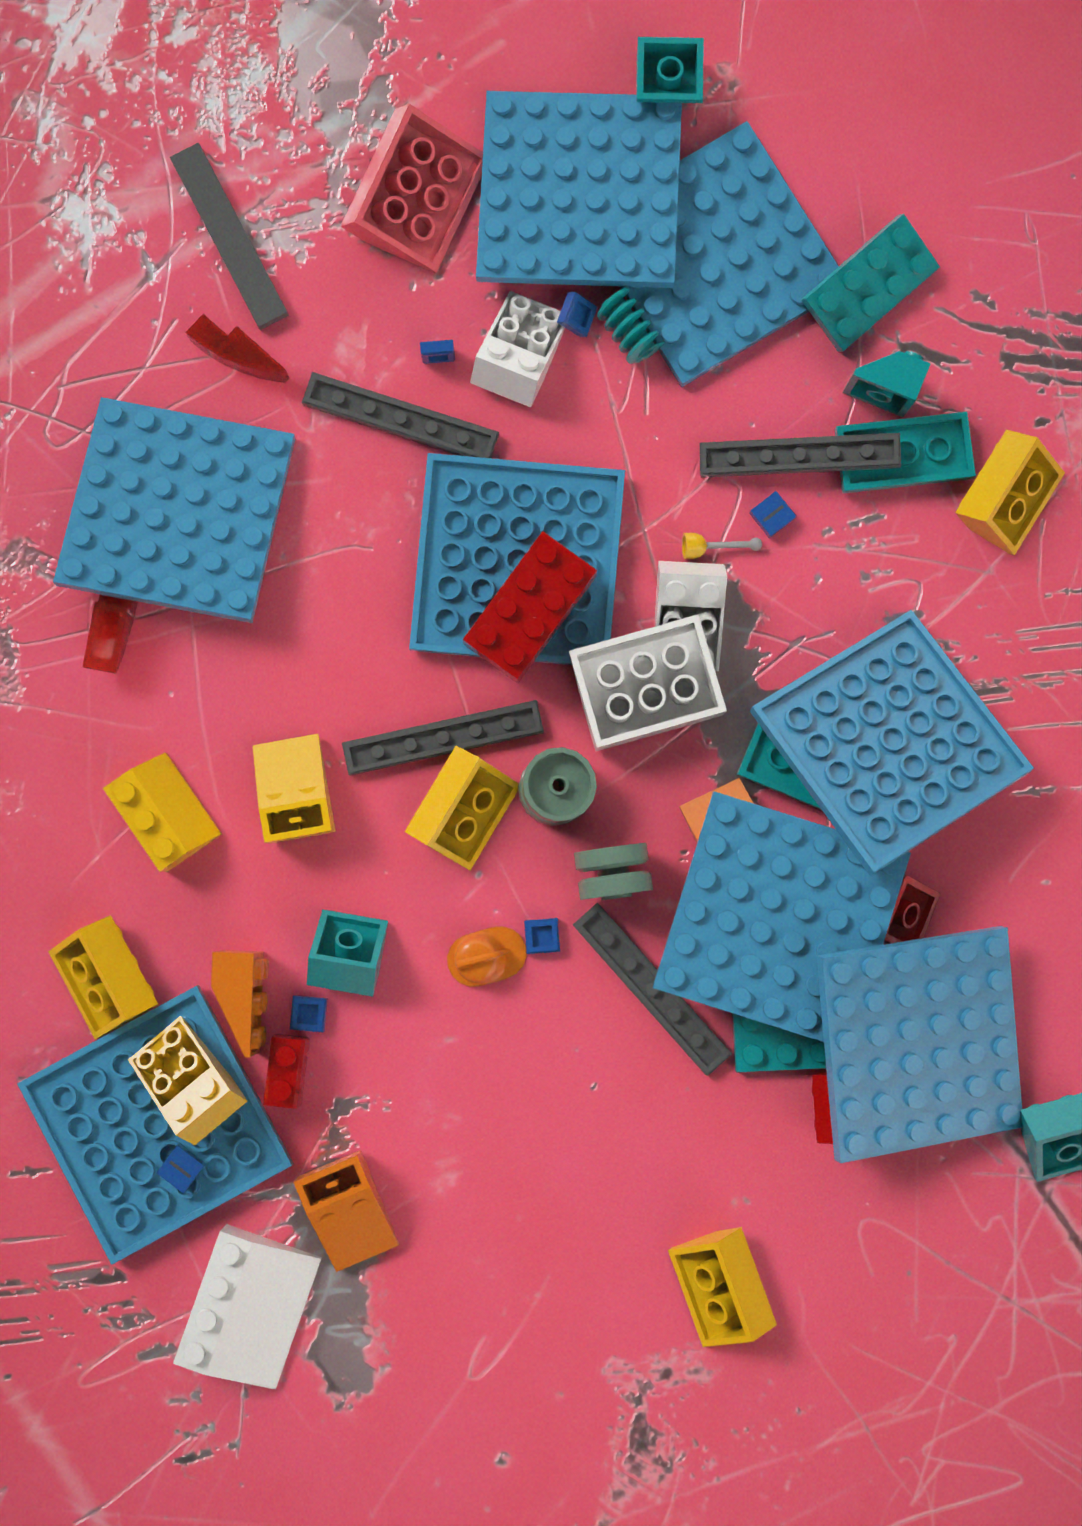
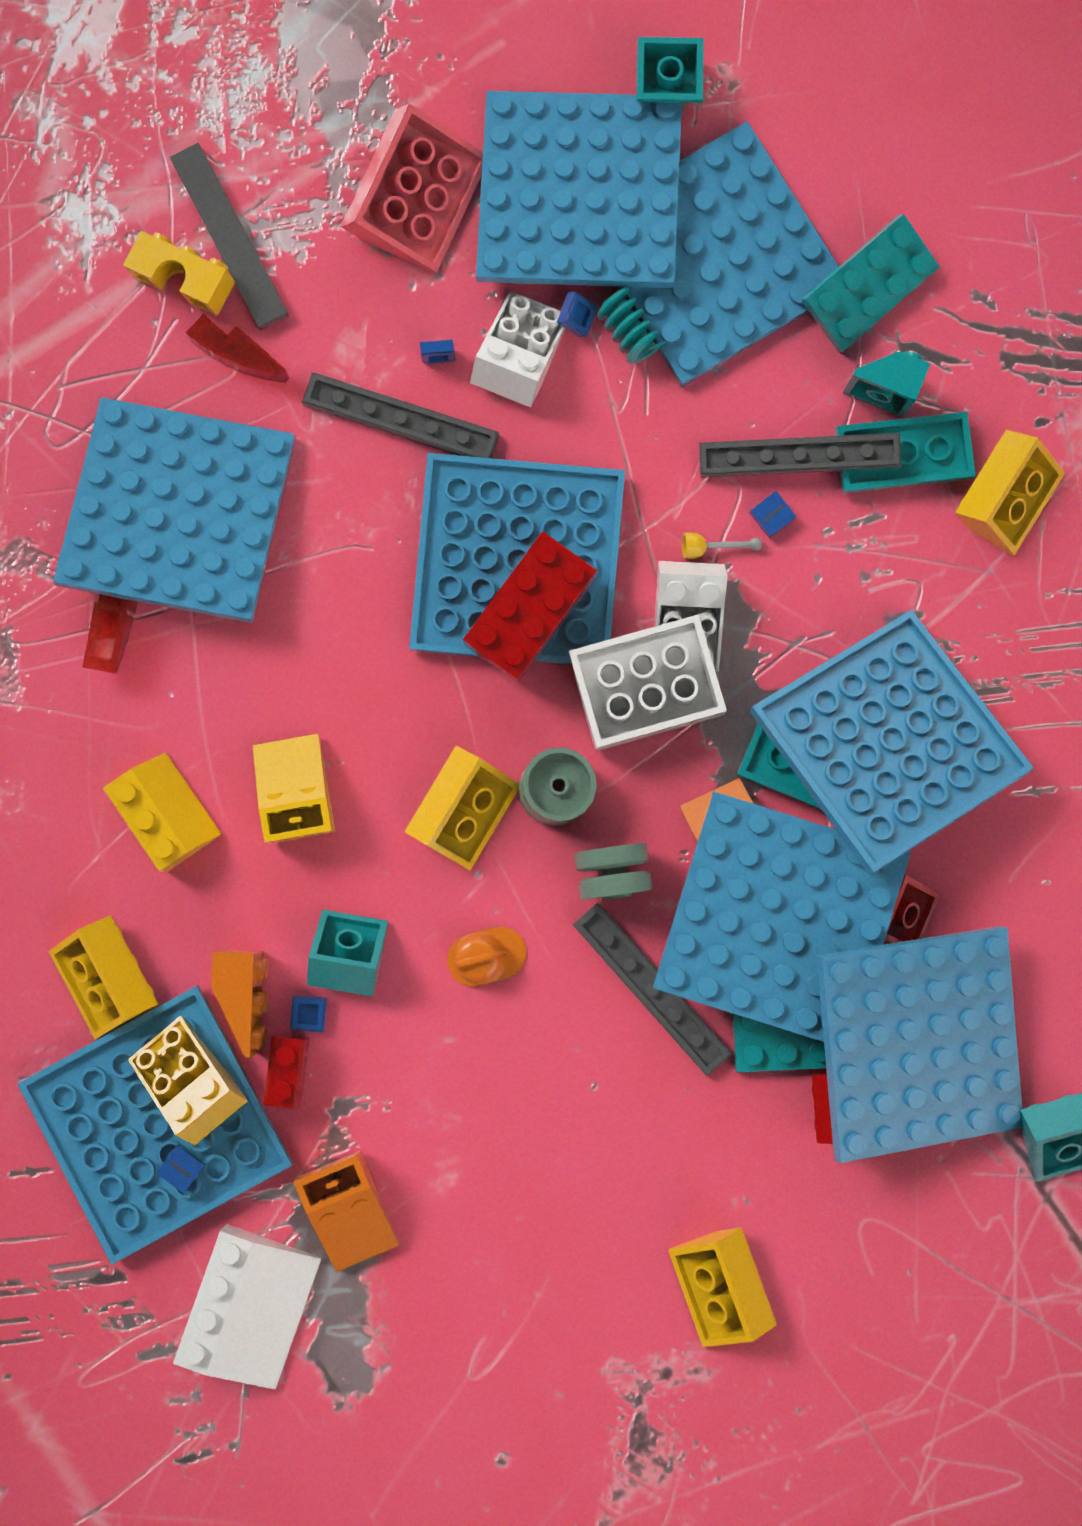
dark grey tile [342,700,544,776] -> none
blue tile [524,918,560,954] -> none
none -> yellow arch [123,231,235,316]

